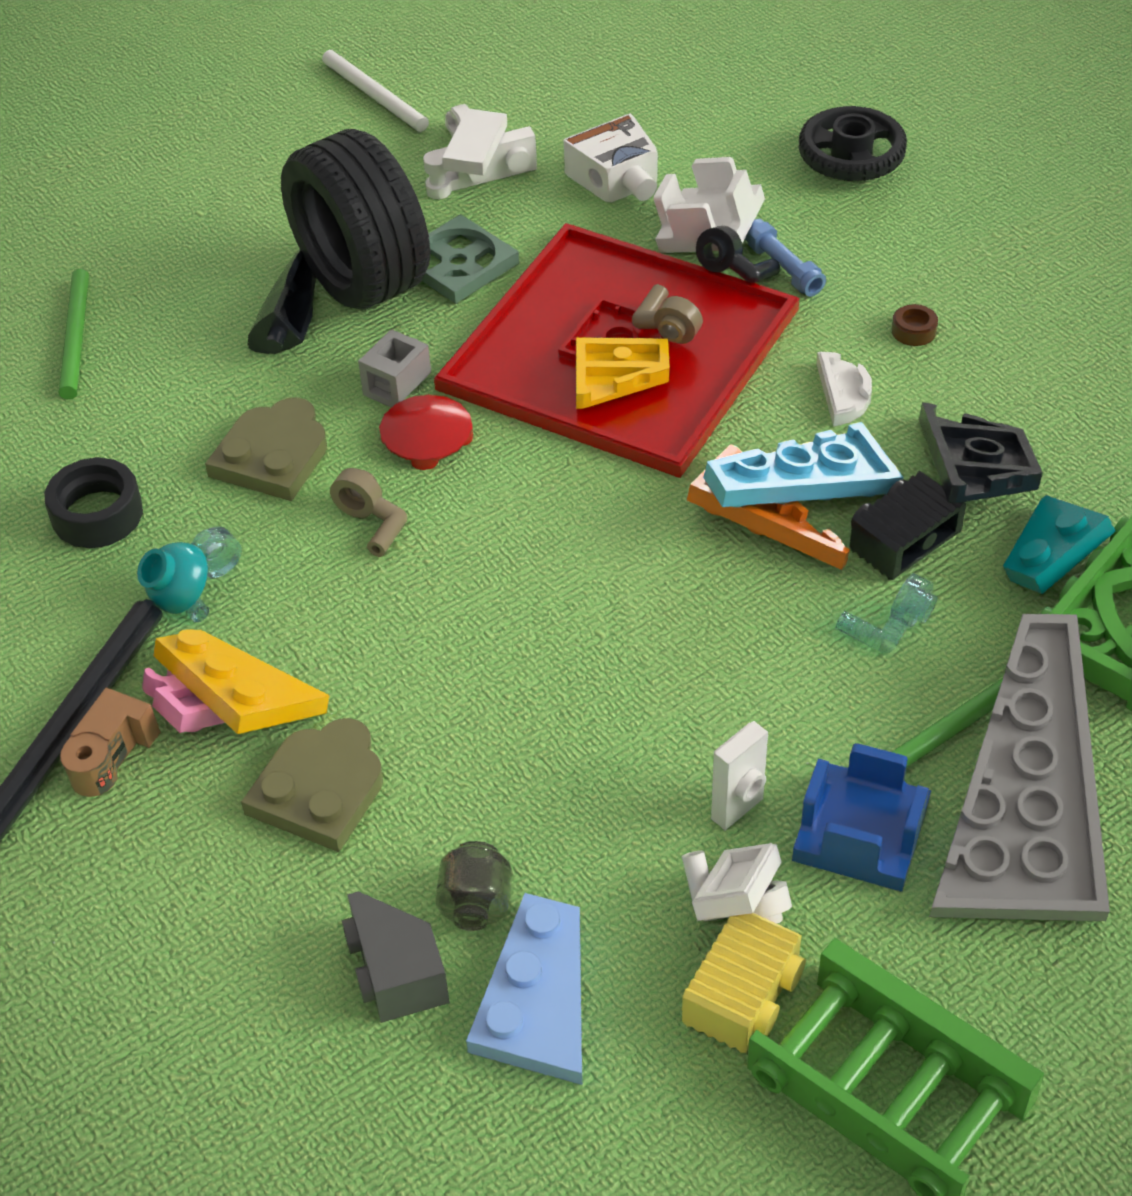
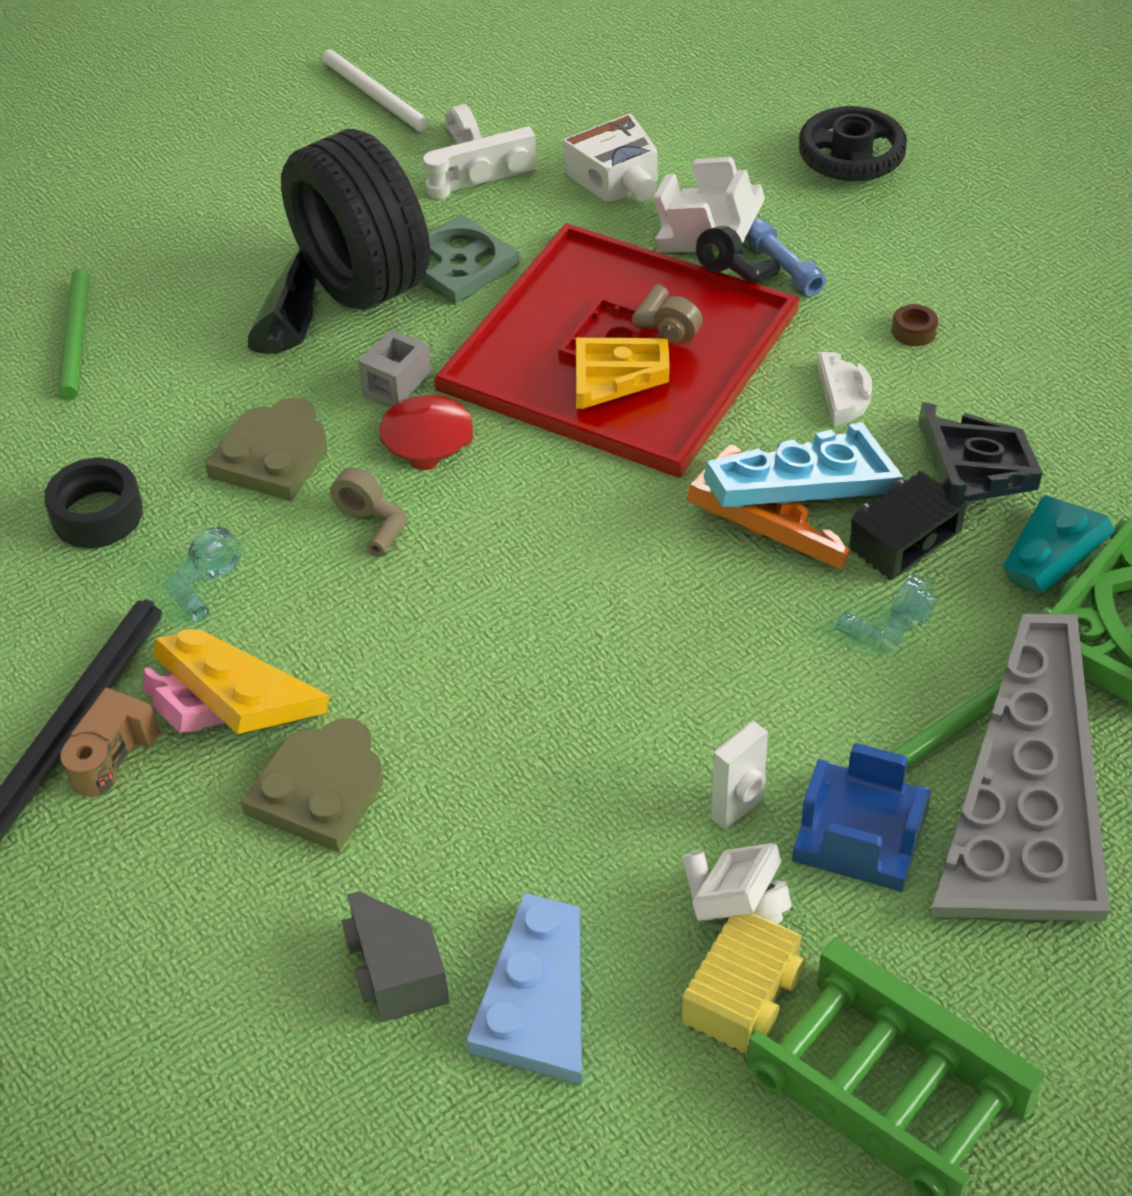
teal piece [137,542,208,614] -> none
clear smoke head [435,841,513,931] -> none
white tile [442,108,507,176] -> none

